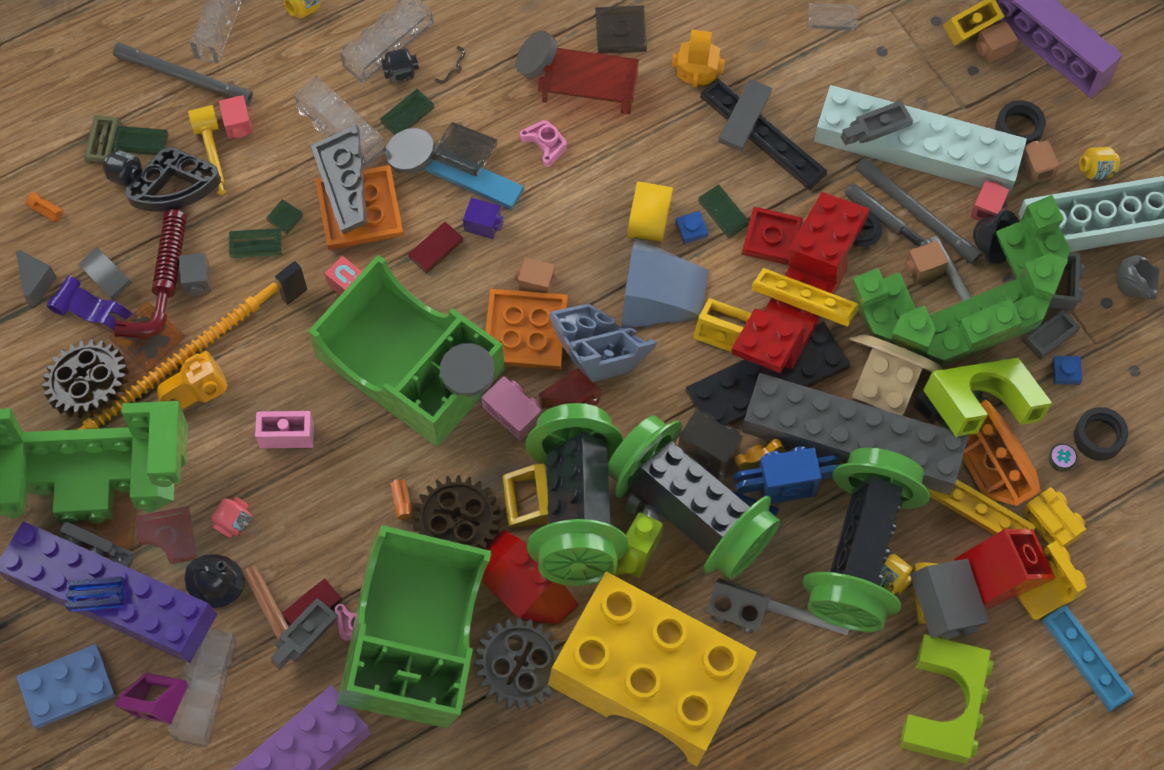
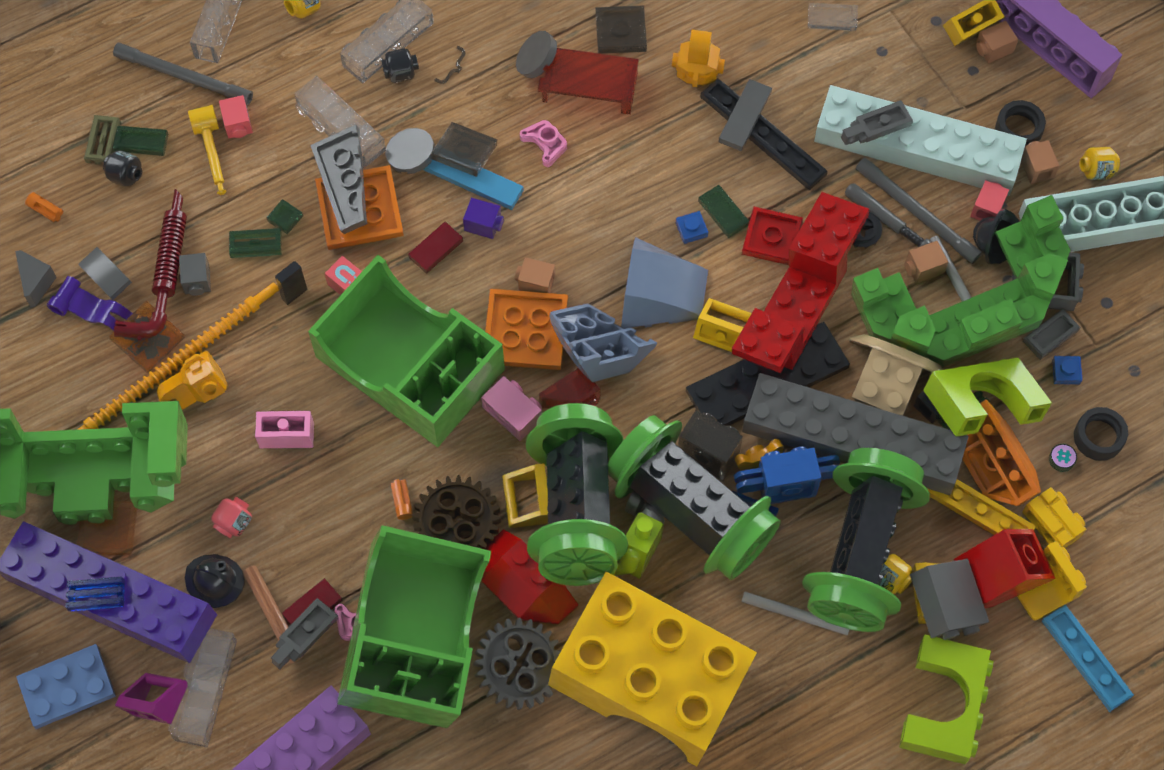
dark brown gear [42,339,129,419] -> none
dark grey hinge [60,522,136,568] -> none
black beam [125,147,221,212] -> none
clear light blue tile [135,506,197,564] -> none
clear green tile [380,88,435,135] -> none
dark grey tile [440,343,495,397] -> none
yellow piece [627,181,673,242] -> none
dark grey brick [706,578,771,633] -> none
yellow tile [752,268,859,327] -> none
dark grey hair [1117,255,1160,300] -> none

